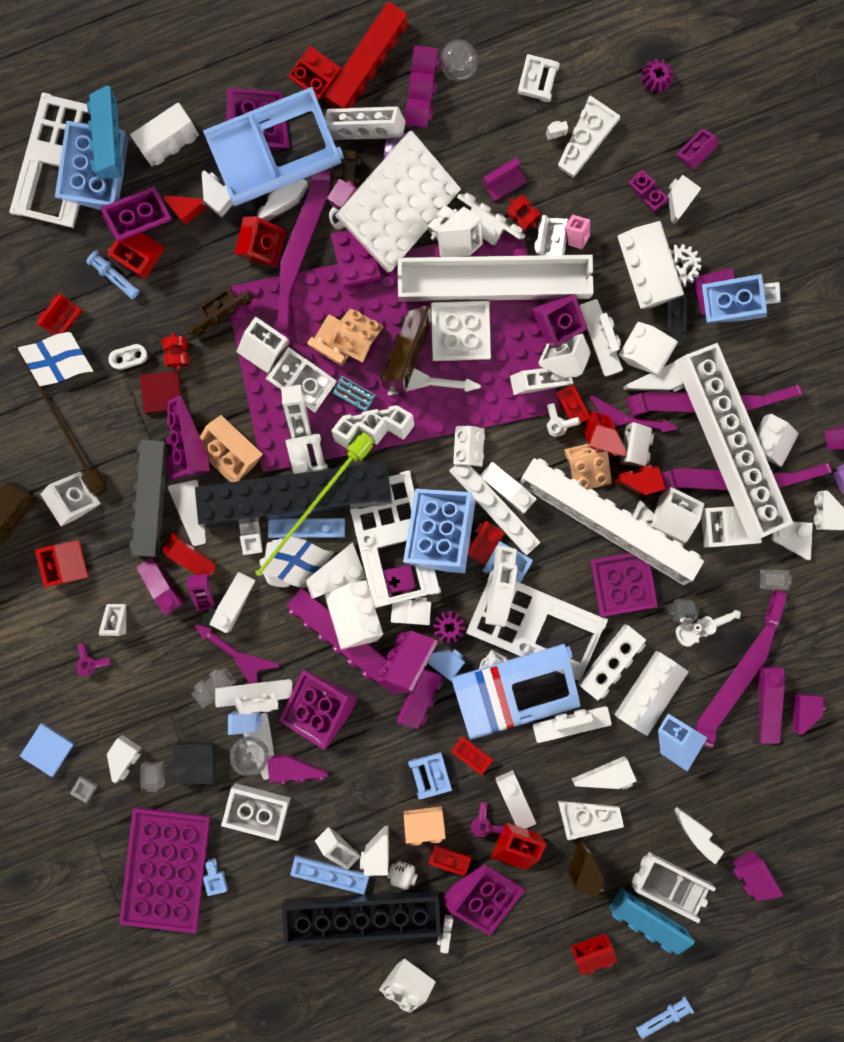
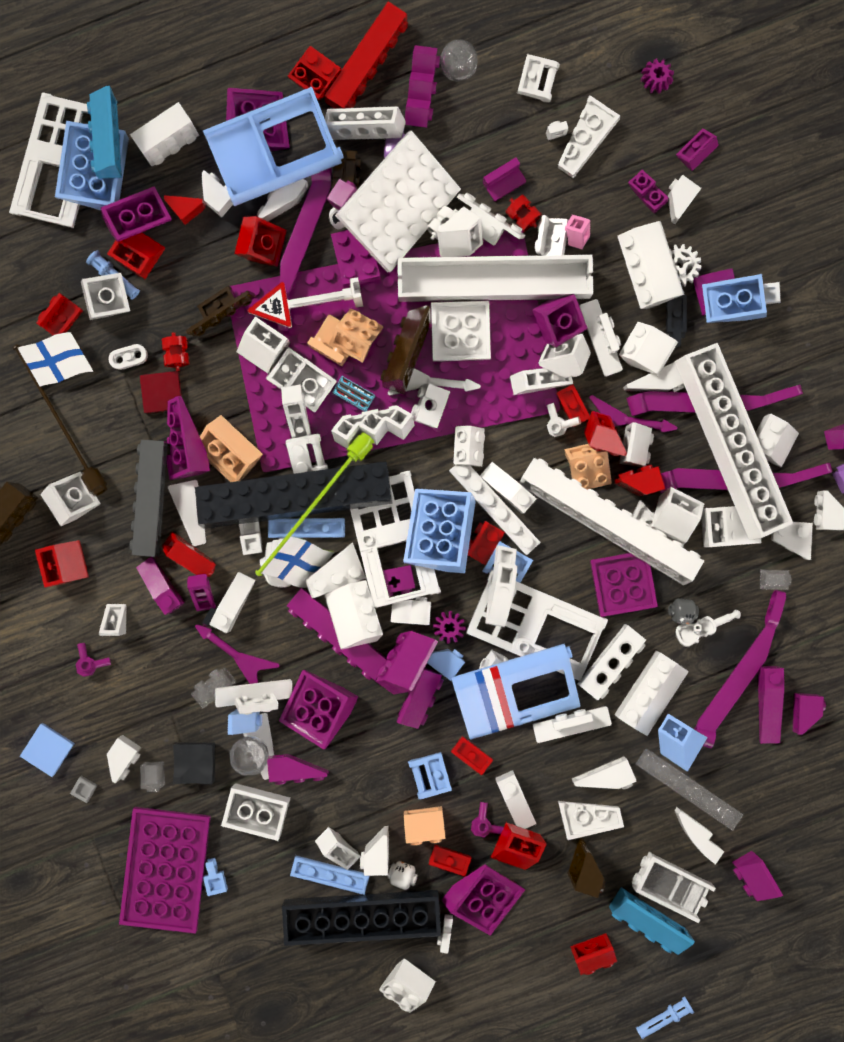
none -> white slope [81,273,130,320]
none -> white piece [248,277,363,328]
none -> white brick [411,383,450,428]
none -> clear plate [635,748,743,831]

